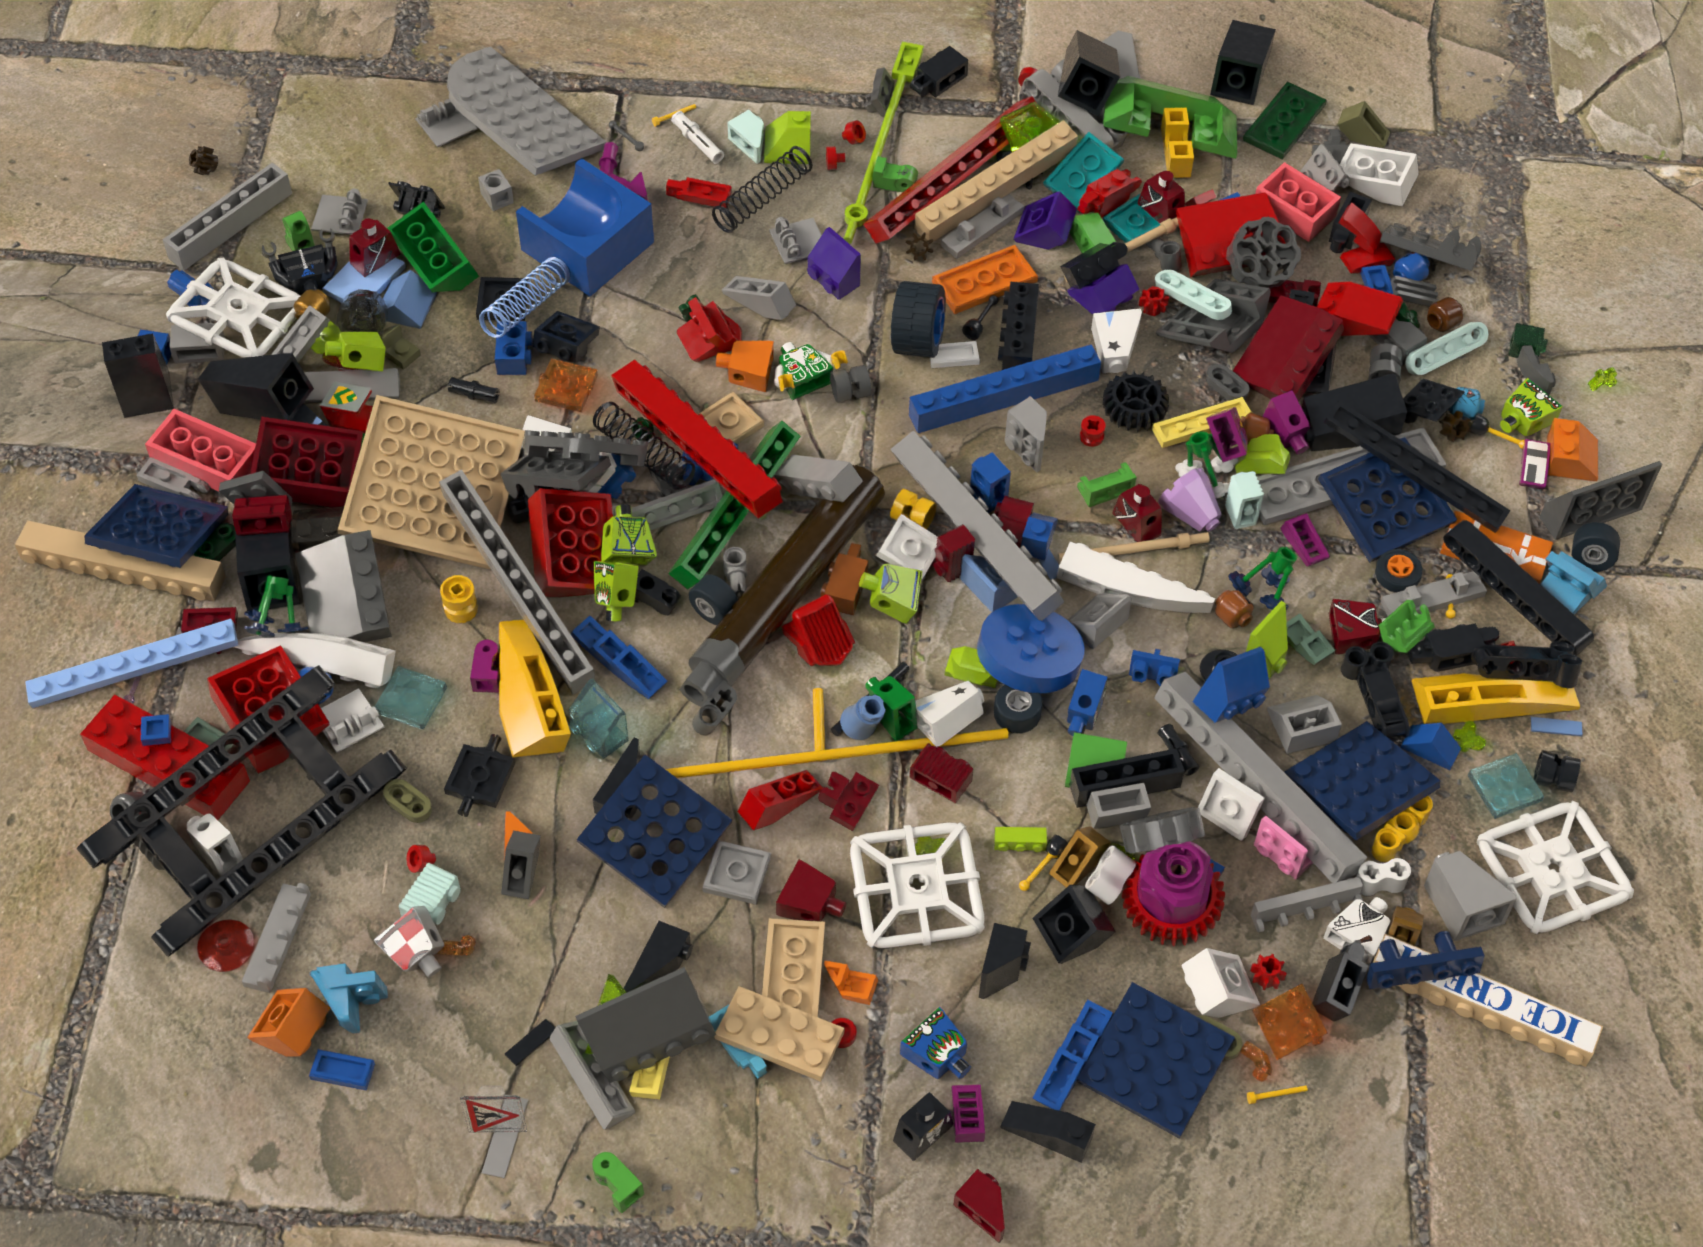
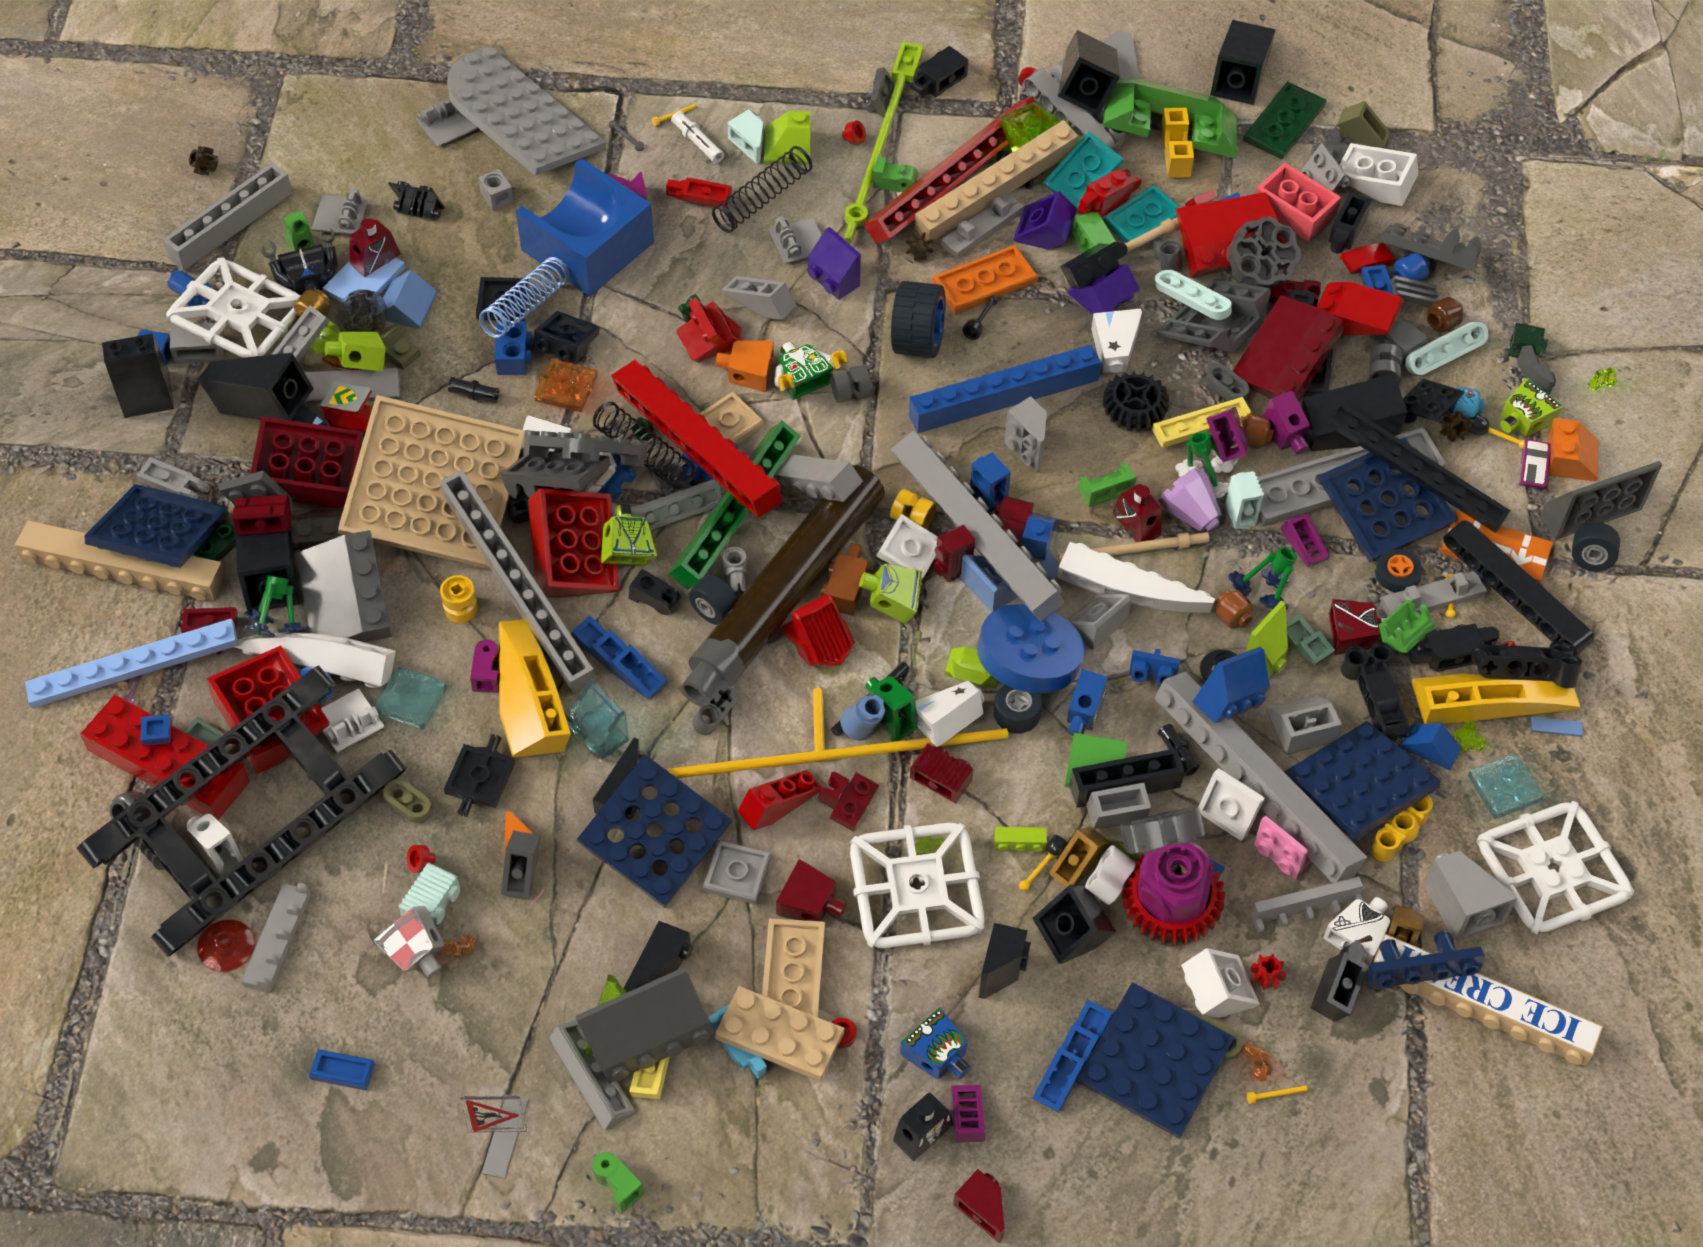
coral brick [145,409,256,492] -> none
orange slope [247,988,330,1057] -> none
dark azure piece [310,963,388,1033] -> none
green slope [387,202,480,292] -> none
black window [505,1019,555,1066] -> none
lime torso [594,561,639,621] -> none
magenta axle [599,142,618,176] -> none
orange slope [824,961,878,1005] -> none
red tile [826,146,845,170] -> none
white tile [930,341,980,368] -> none
black brick [998,281,1039,370] -> none
black slope [1000,1101,1096,1163] -> none
red wheel [1079,415,1106,447] -> none
dark red torso [1137,171,1185,223] -> none
red gear [1138,286,1169,316] -> none
lime slope [1235,434,1291,474] -> none
clear orange hinge [1252,984,1328,1060] -> none
red slope [1338,203,1382,254] -> none
white axle [1356,858,1411,896] -> none
dark green piece [1396,303,1420,328] -> none
black wheel [1533,750,1581,793] -> none
dark azure piece [1540,551,1607,614] -> none

